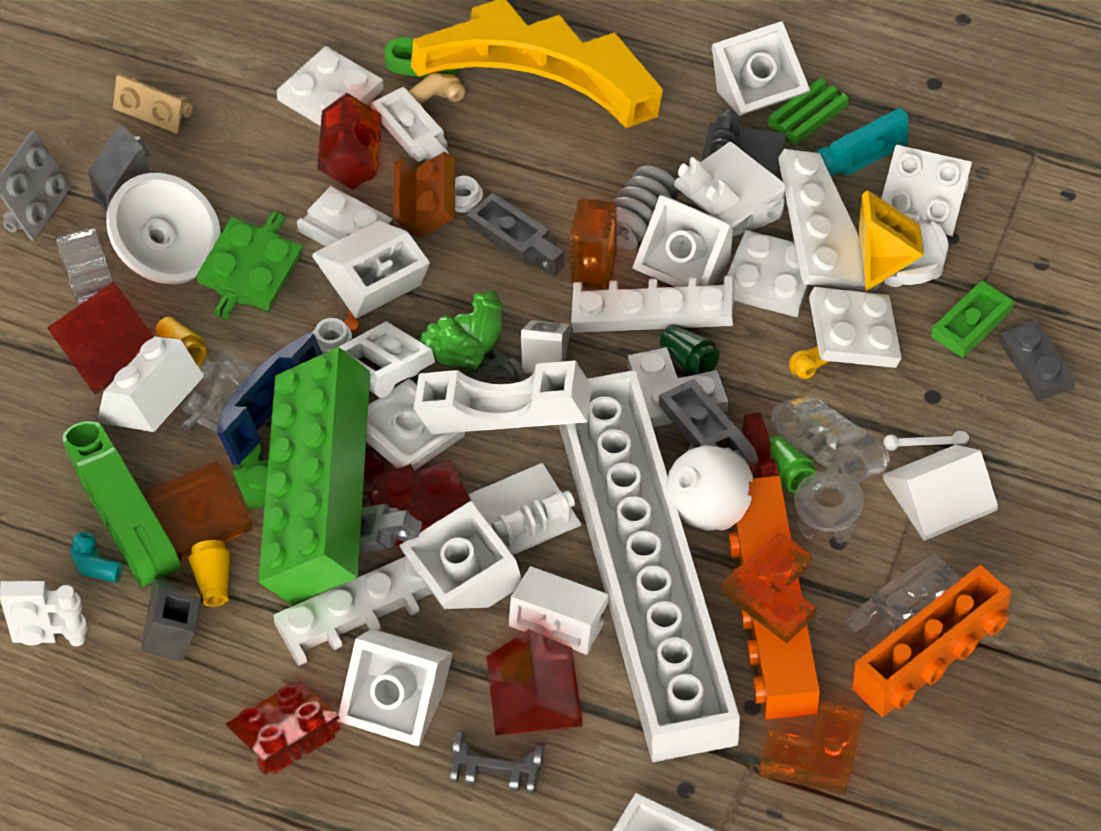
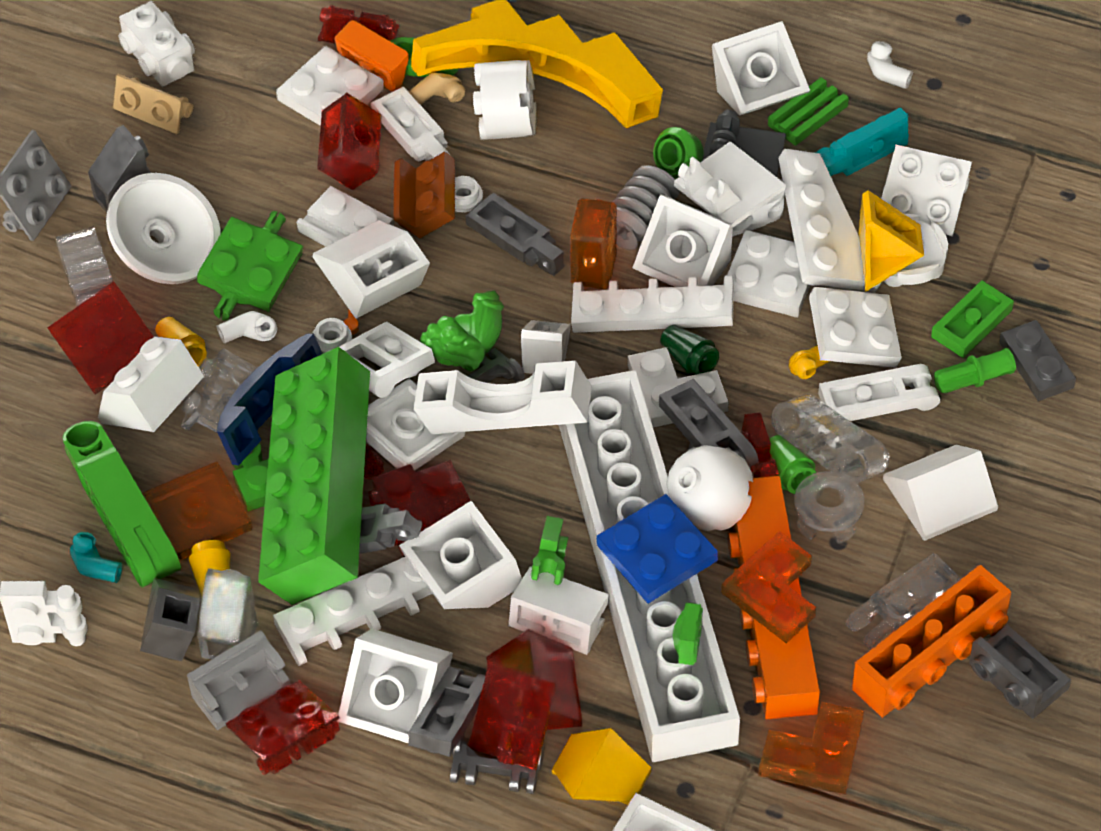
white hinge [468,463,581,555] -> none
white hinge [883,431,969,451] -> none
none -> white brick [119,1,195,87]
none -> light grey hinge [187,630,291,730]
none -> clear slope [197,568,258,660]
none -> white arm [216,311,277,343]
none -> clear red hinge [318,5,400,44]
none -> orange slope [334,20,409,92]
none -> flat silver plate [408,666,492,757]
none -> clear red hinge [468,662,558,770]
none -> white brick [473,60,537,140]
none -> bright green plate [531,516,568,585]
none -> yellow slope [552,728,651,805]
none -> blue plate [597,494,718,604]
none -> bright green cone [653,127,704,180]
none -> bright green tile [673,603,703,665]
none -> white plate [818,364,940,425]
none -> white arm [867,41,913,89]
none -> bright green axle [934,348,1016,394]
none -> flat silver bracket [969,625,1071,719]

